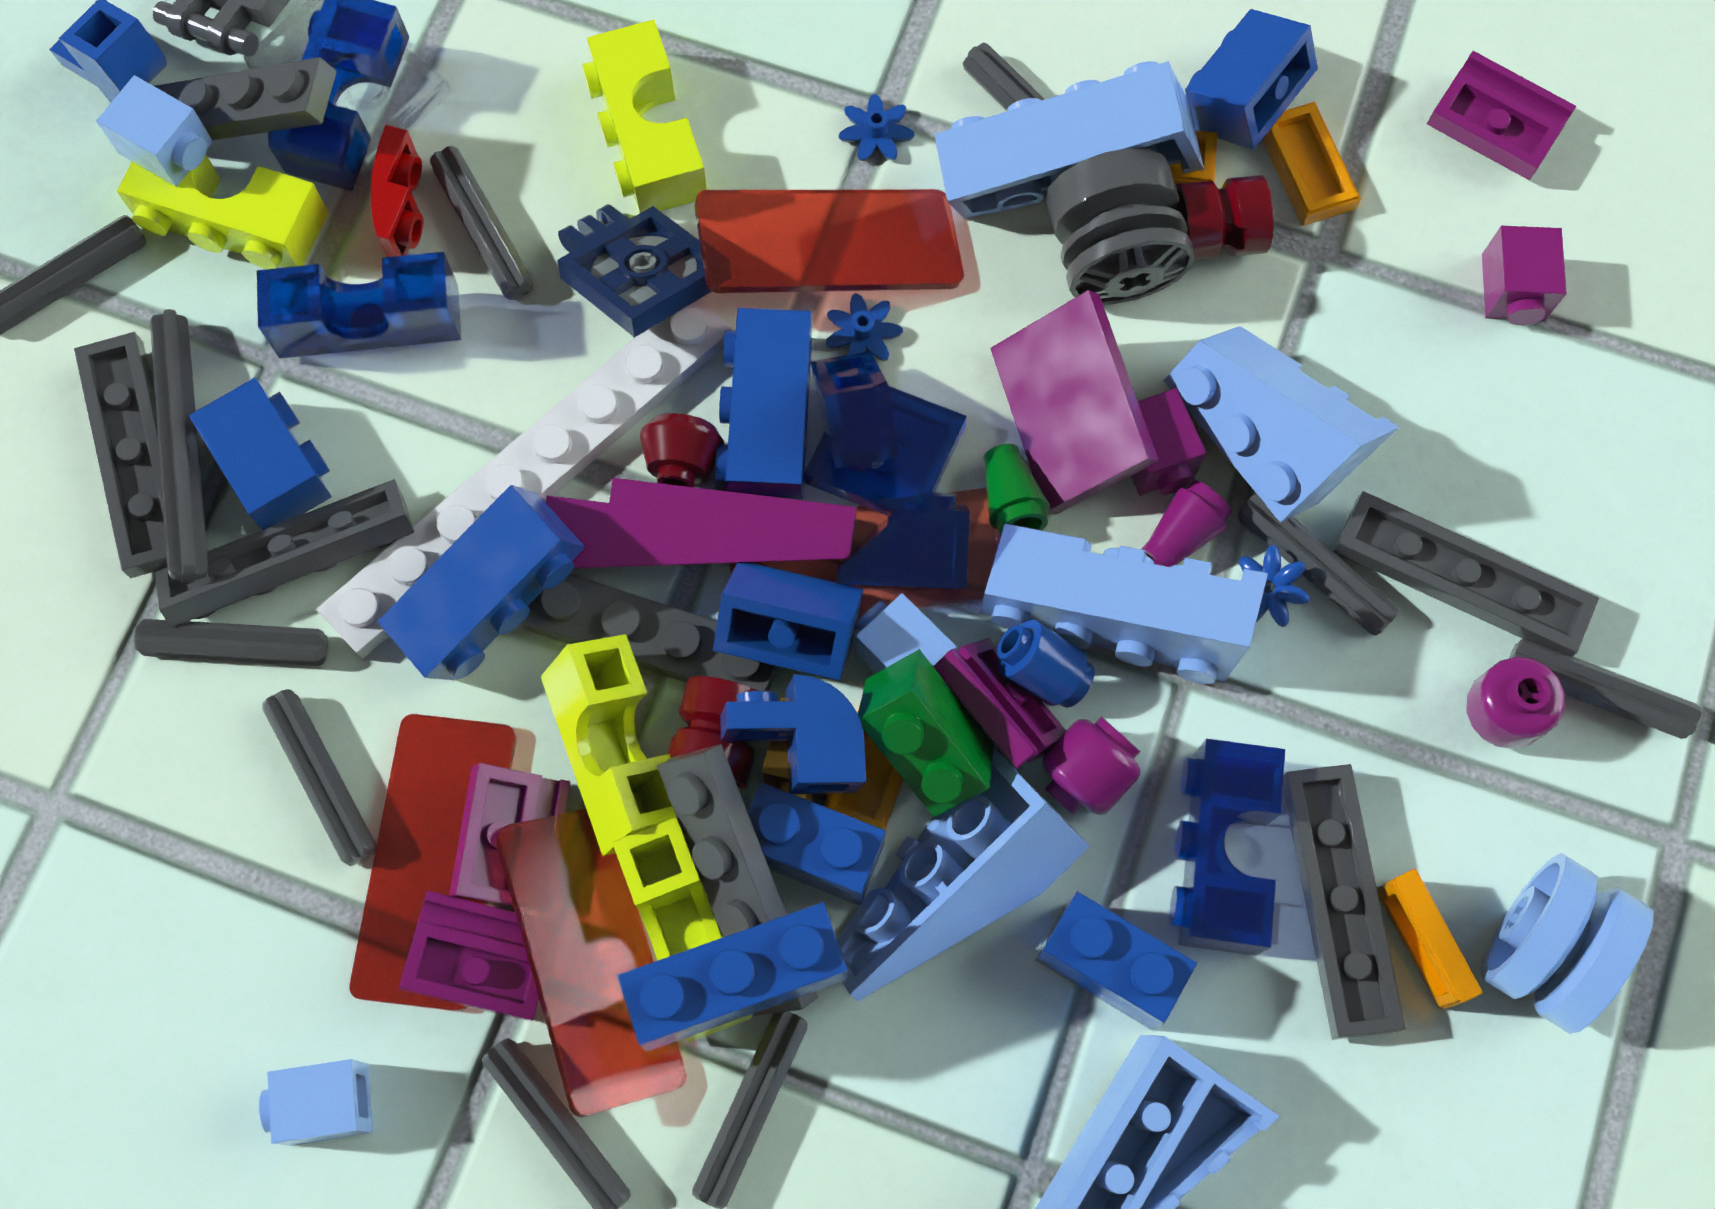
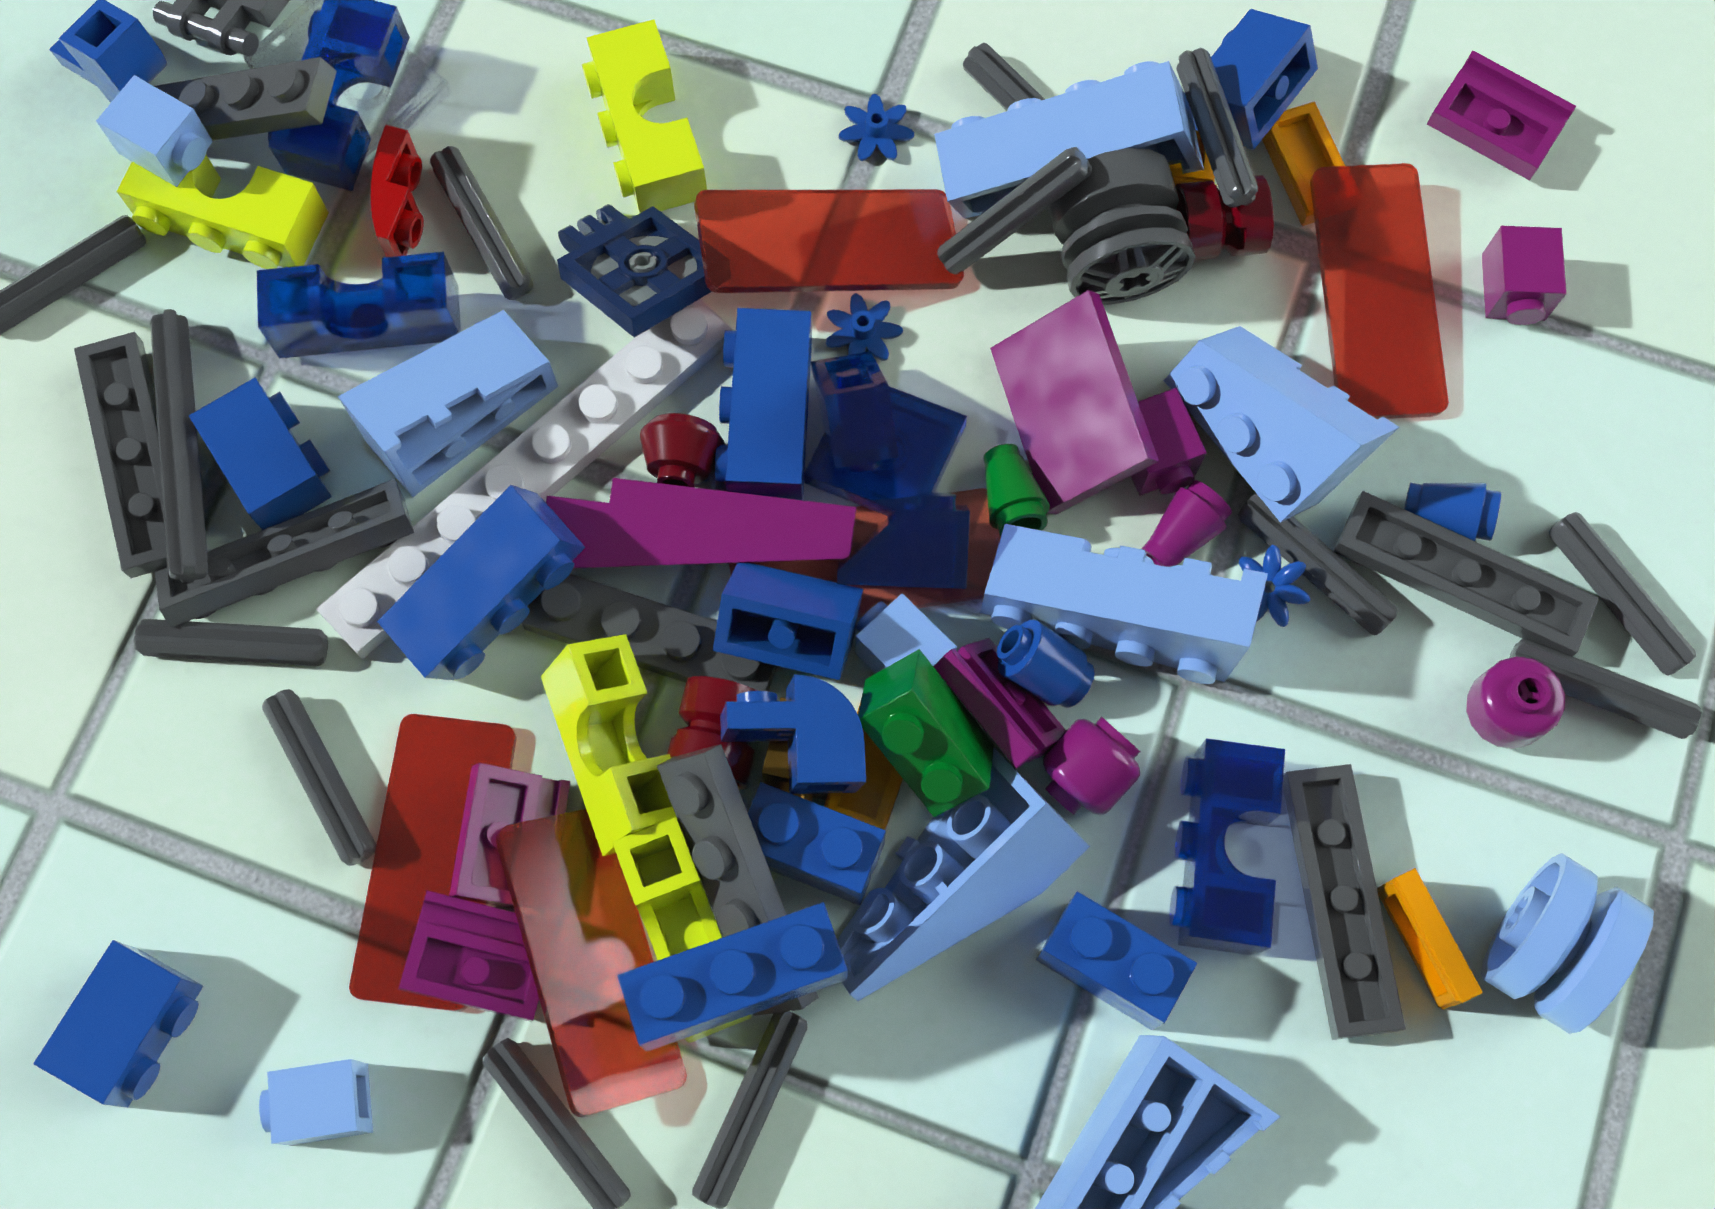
none -> blue brick [33,940,204,1108]
none -> light blue wedge [338,310,558,497]
none -> dark grey axle [937,147,1092,274]
none -> dark grey axle [1176,47,1258,208]
none -> clear red piece [1310,163,1449,419]
none -> blue cone [1404,483,1501,541]
none -> dark grey axle [1549,512,1696,676]

